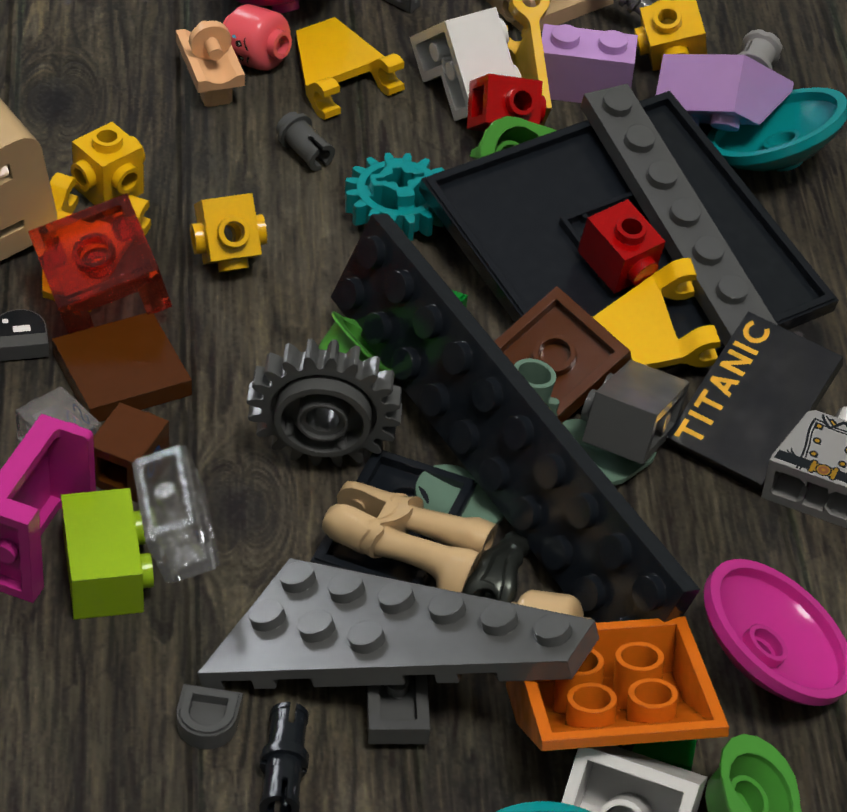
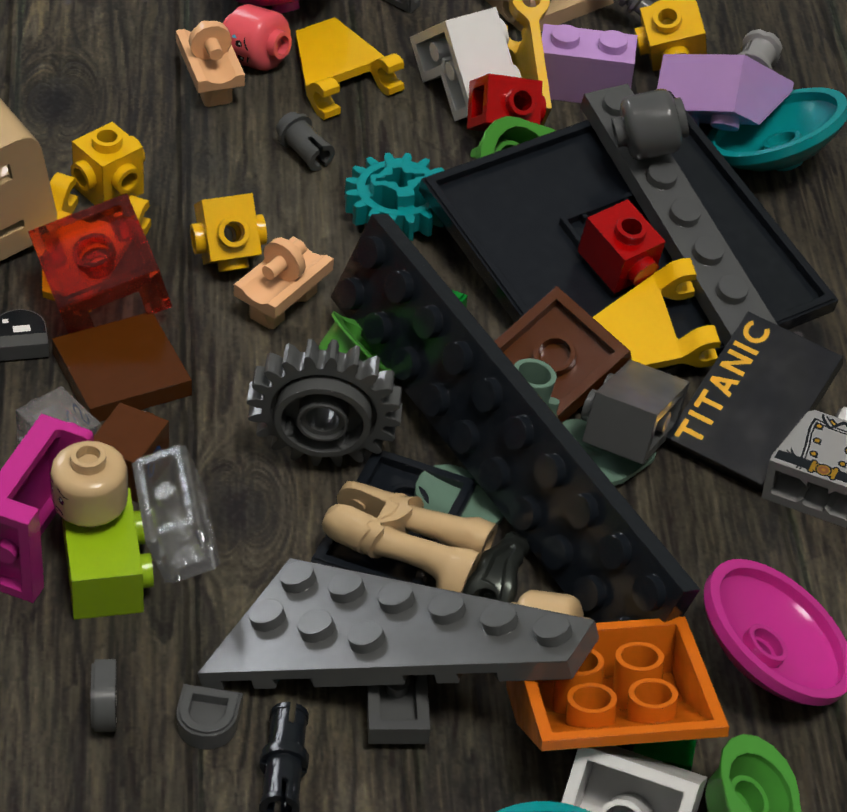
none -> tan head [50,441,128,528]
none -> dark grey tile [91,659,118,732]
none -> light nougat hips [234,236,334,329]
none -> dark grey head [611,89,689,161]

